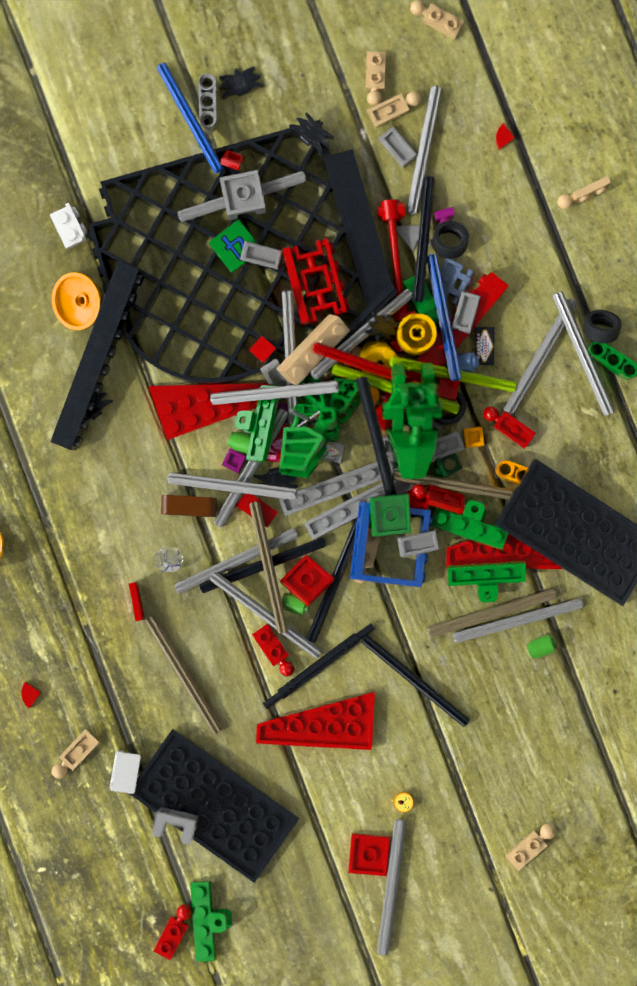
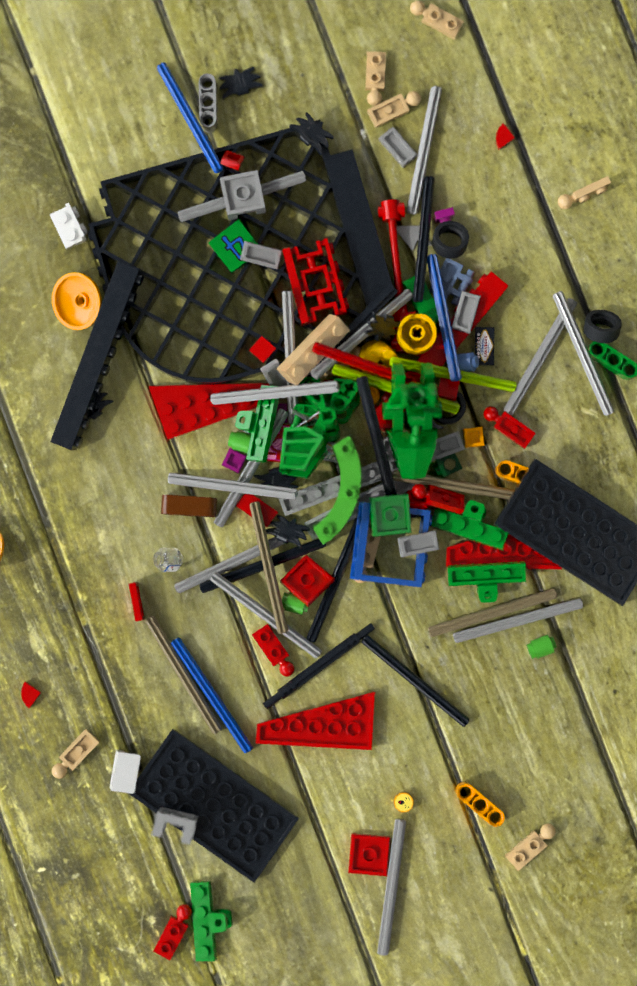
none -> blue axle [171,638,253,753]
none -> black piece [266,515,310,548]
none -> bright green fence [313,436,361,545]
none -> light orange beam [456,782,505,827]

